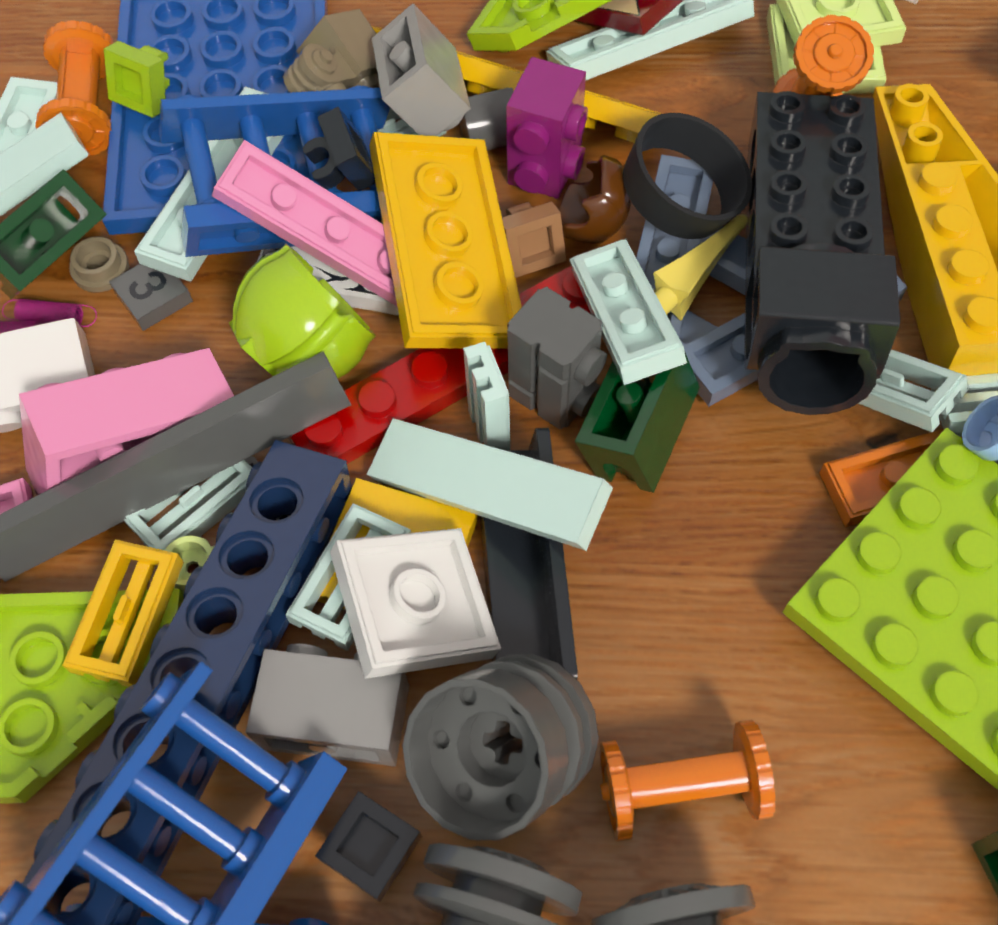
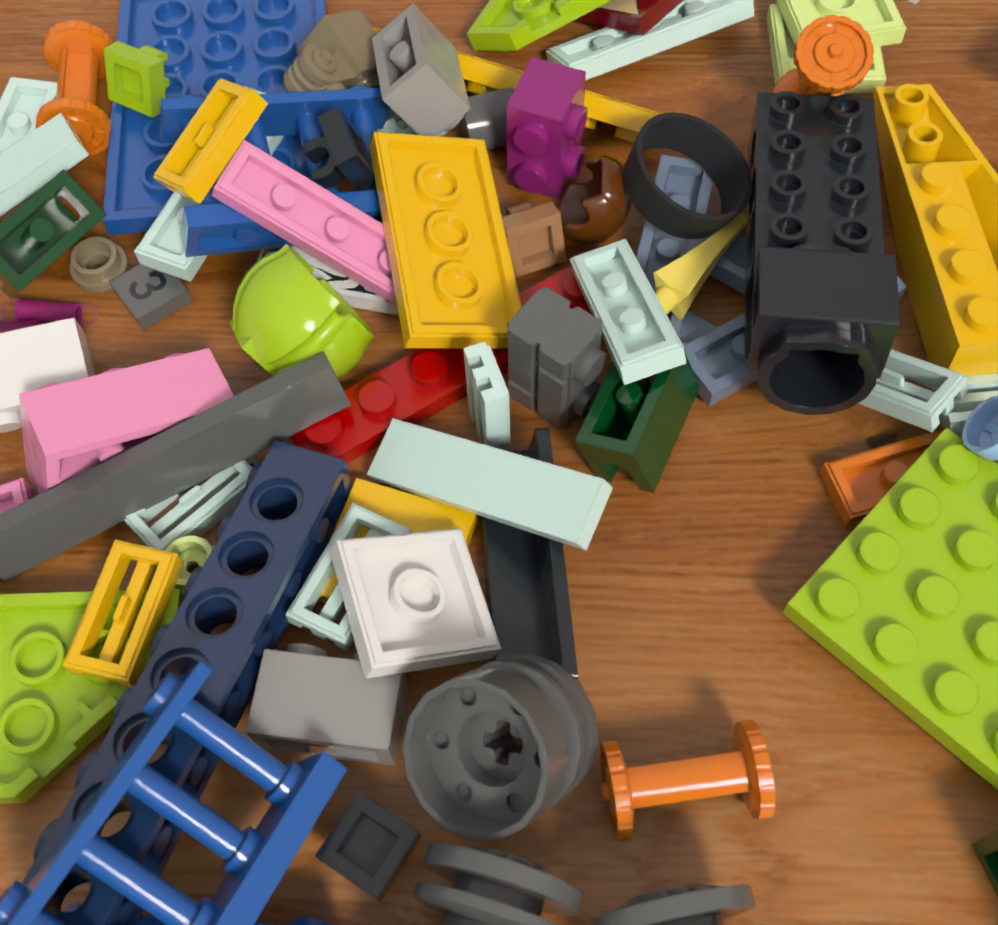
none -> yellow tile [153,78,268,204]

